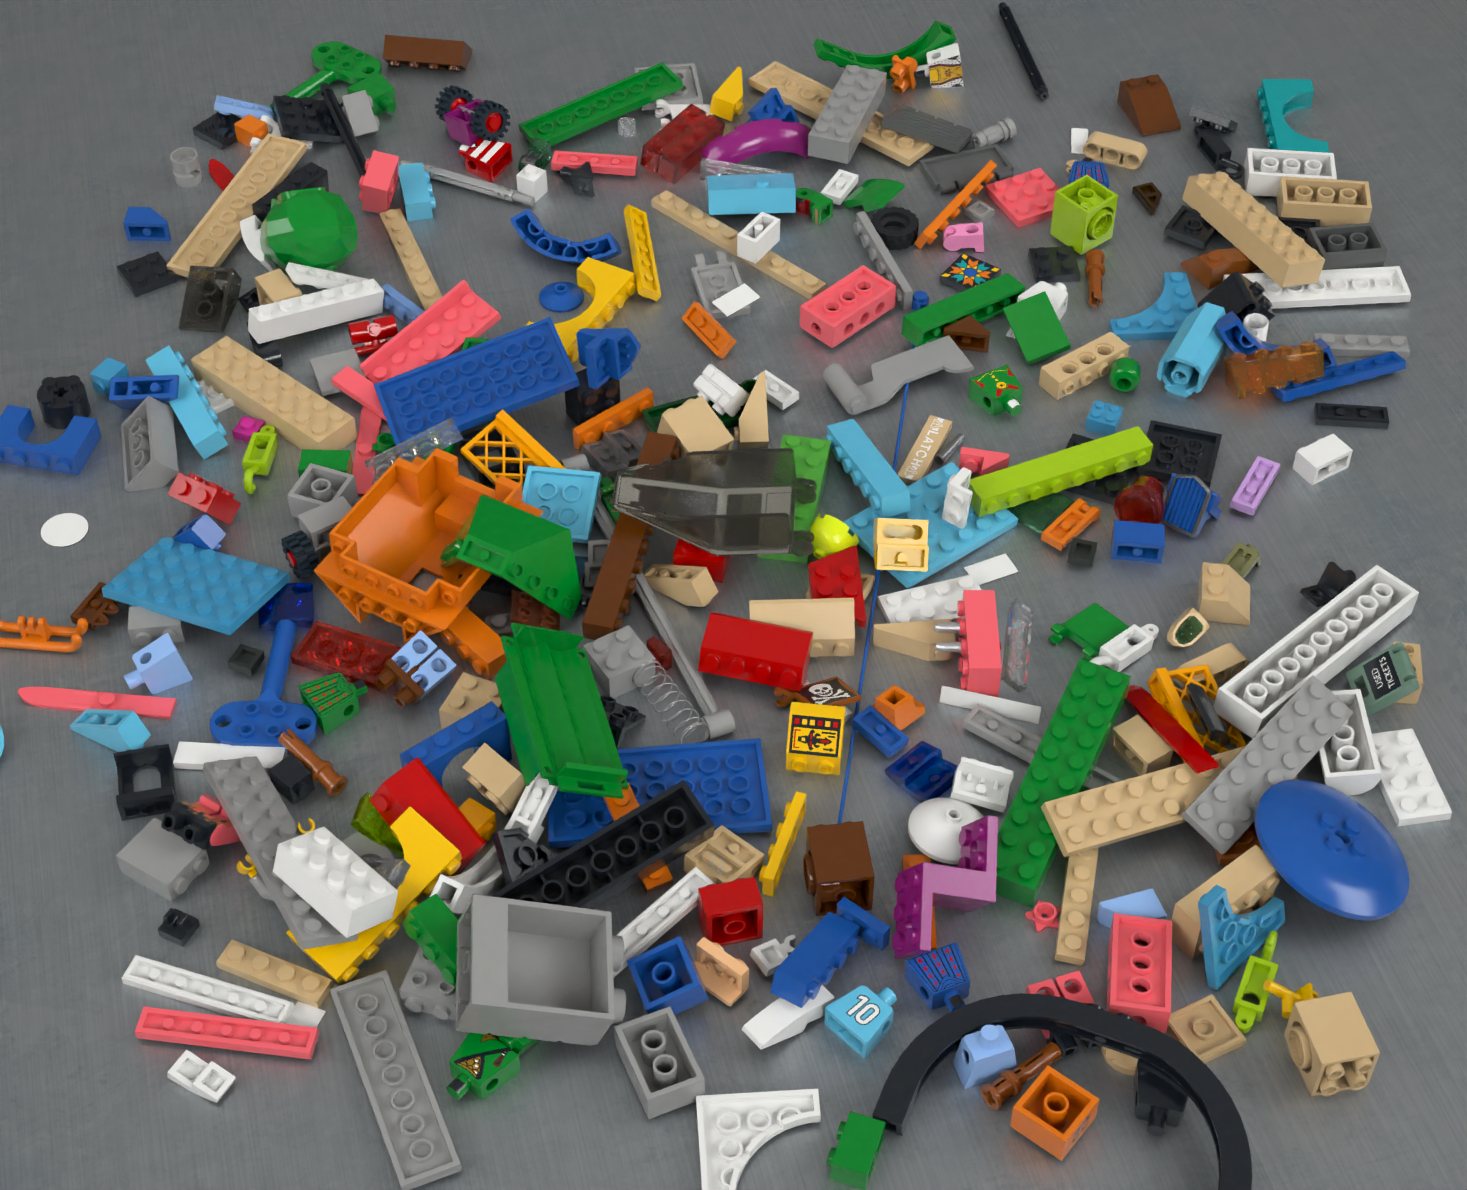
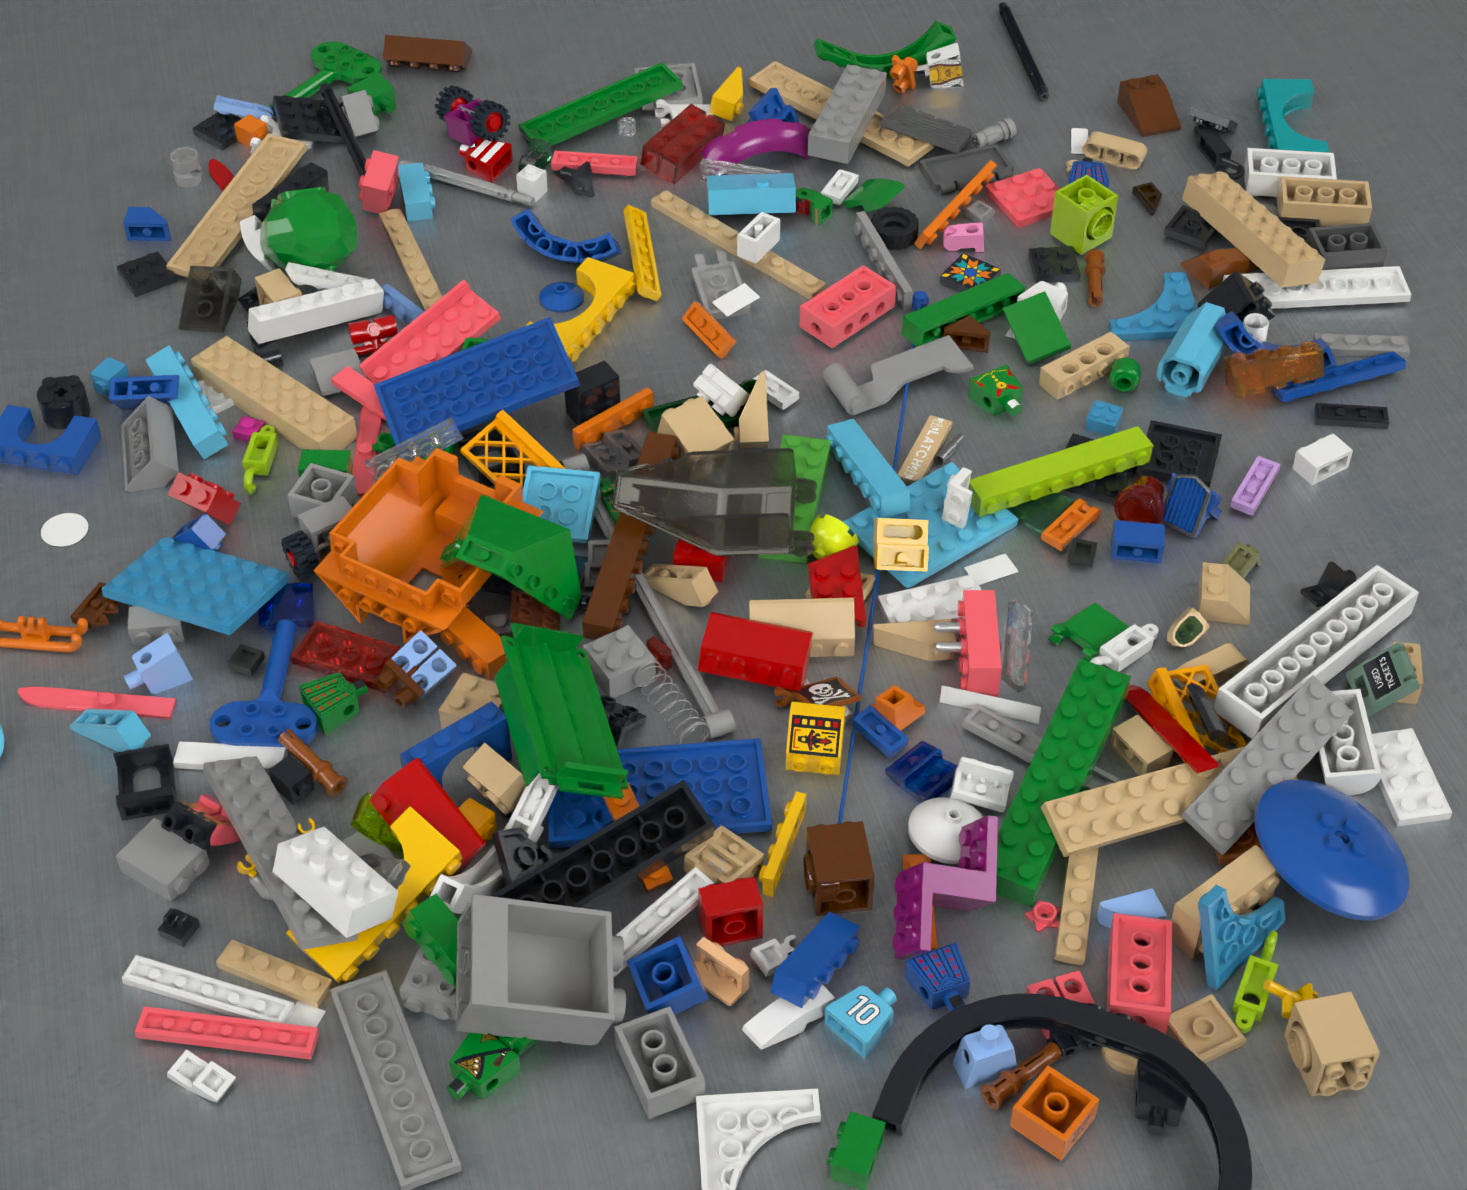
blue piece [576,328,641,390] -> none
blue plate [837,897,890,951] -> none
coral slope [959,447,1010,476] -> none

